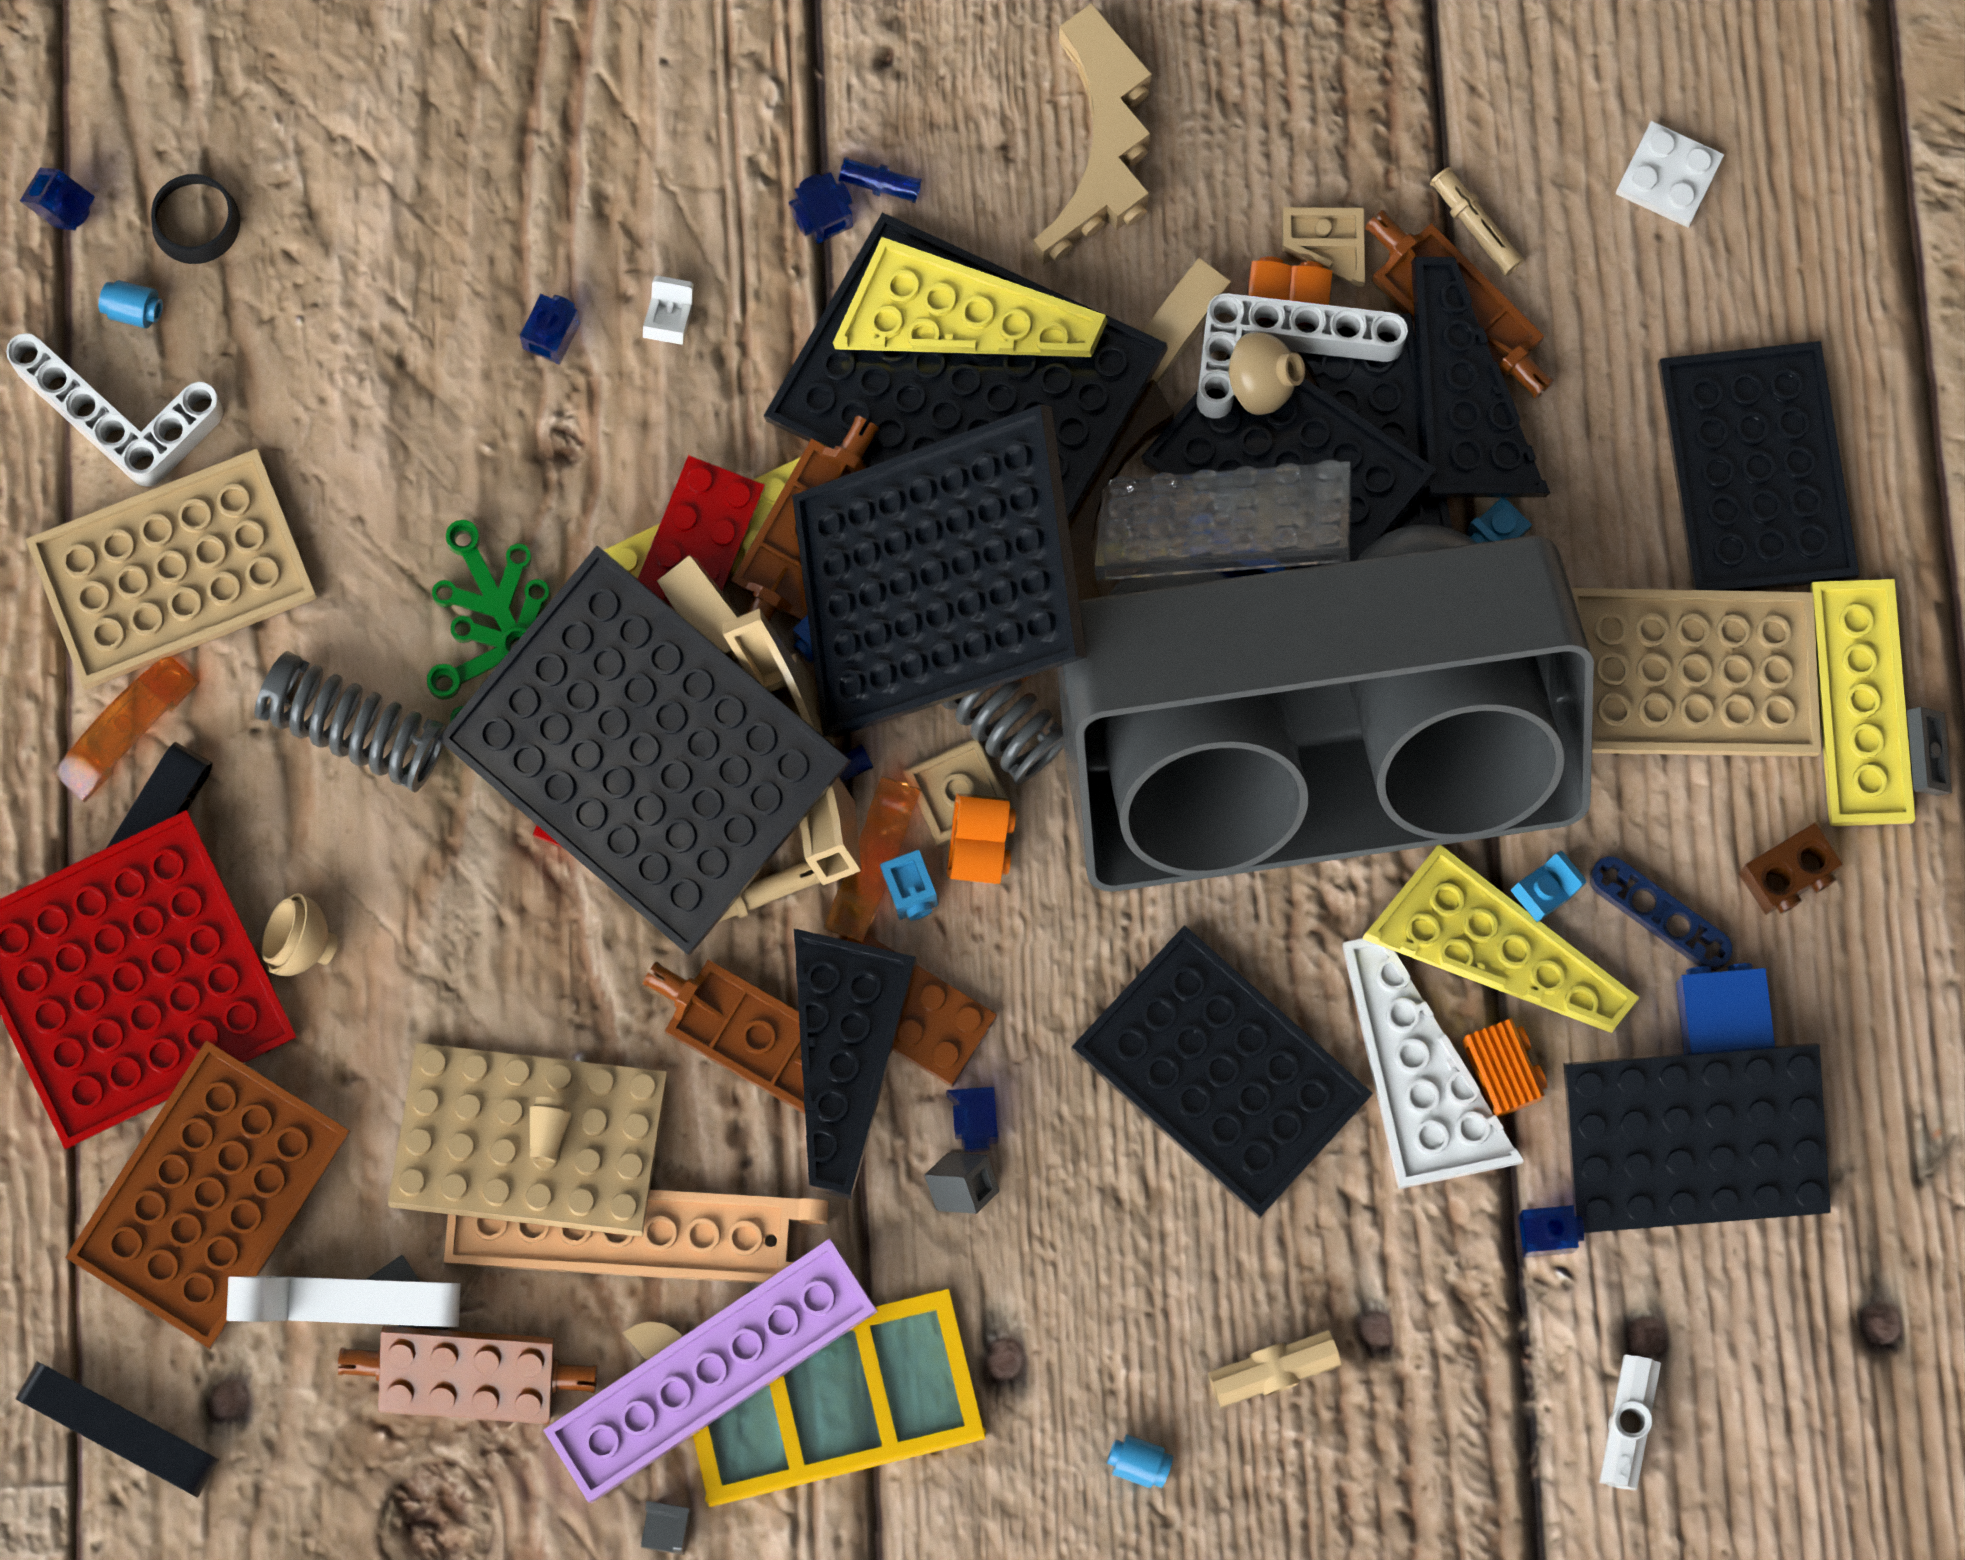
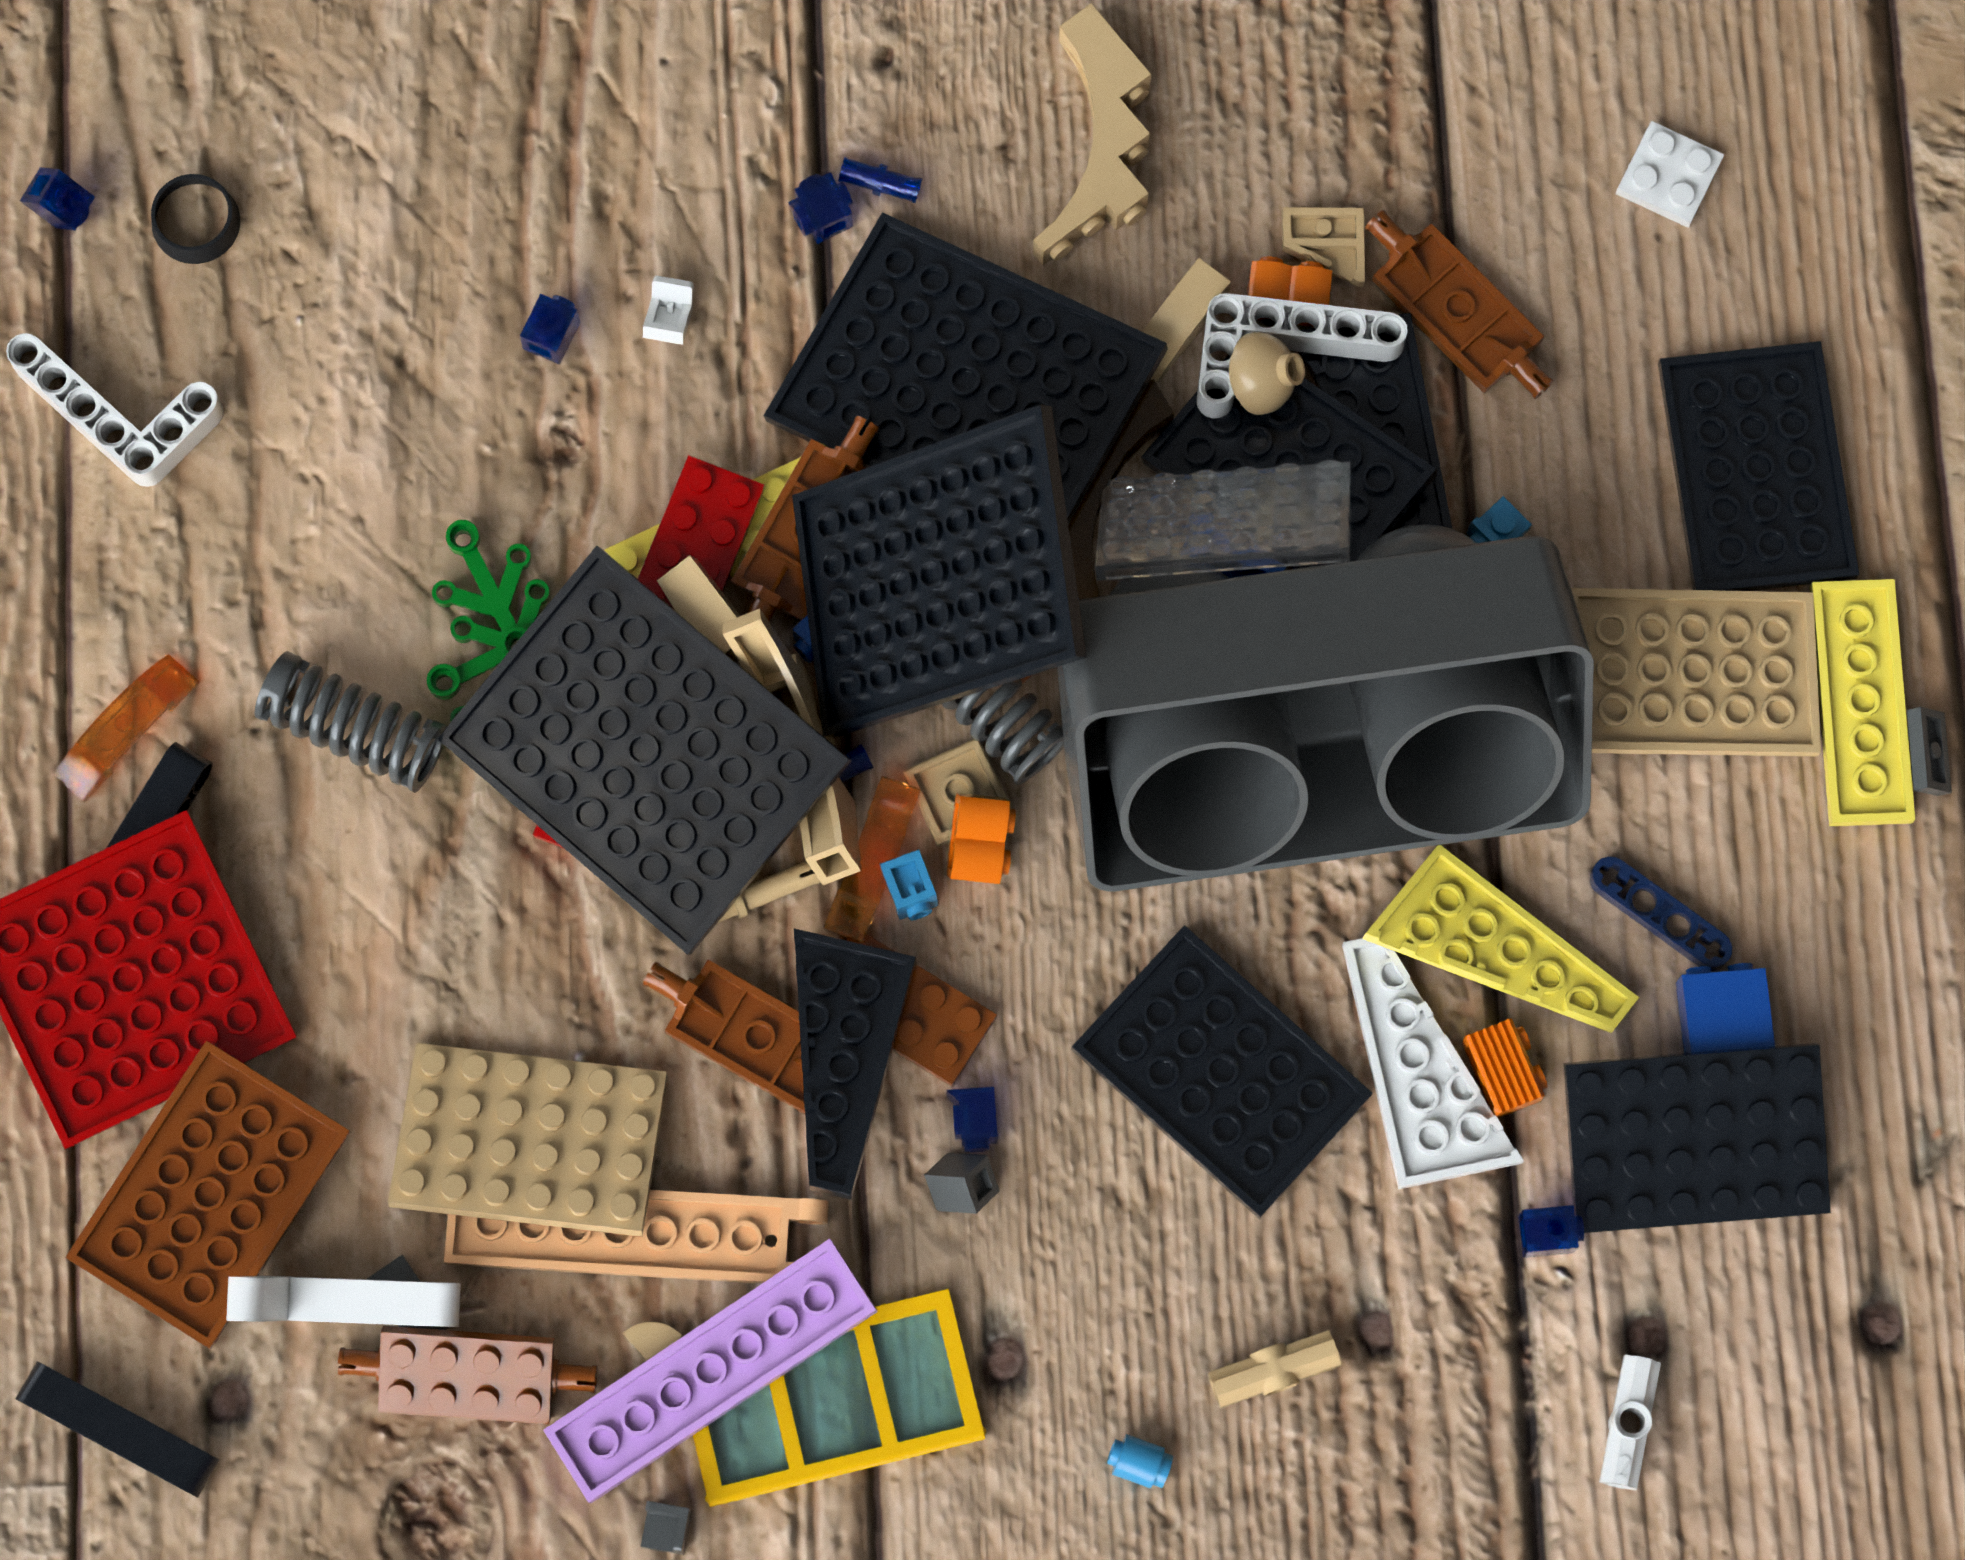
tan plate [25,448,317,690] -> none
dark azure brick [98,280,163,329] -> none
tan piece [261,893,338,976] -> none
tan cone [530,1097,572,1162] -> none
light yellow wing [833,237,1107,357] -> none
black wing [1411,257,1550,498] -> none
tan pin [1430,167,1525,277] -> none
dark azure bracket [1510,851,1587,922] -> none
reddish brown brick [1739,823,1843,915] -> none

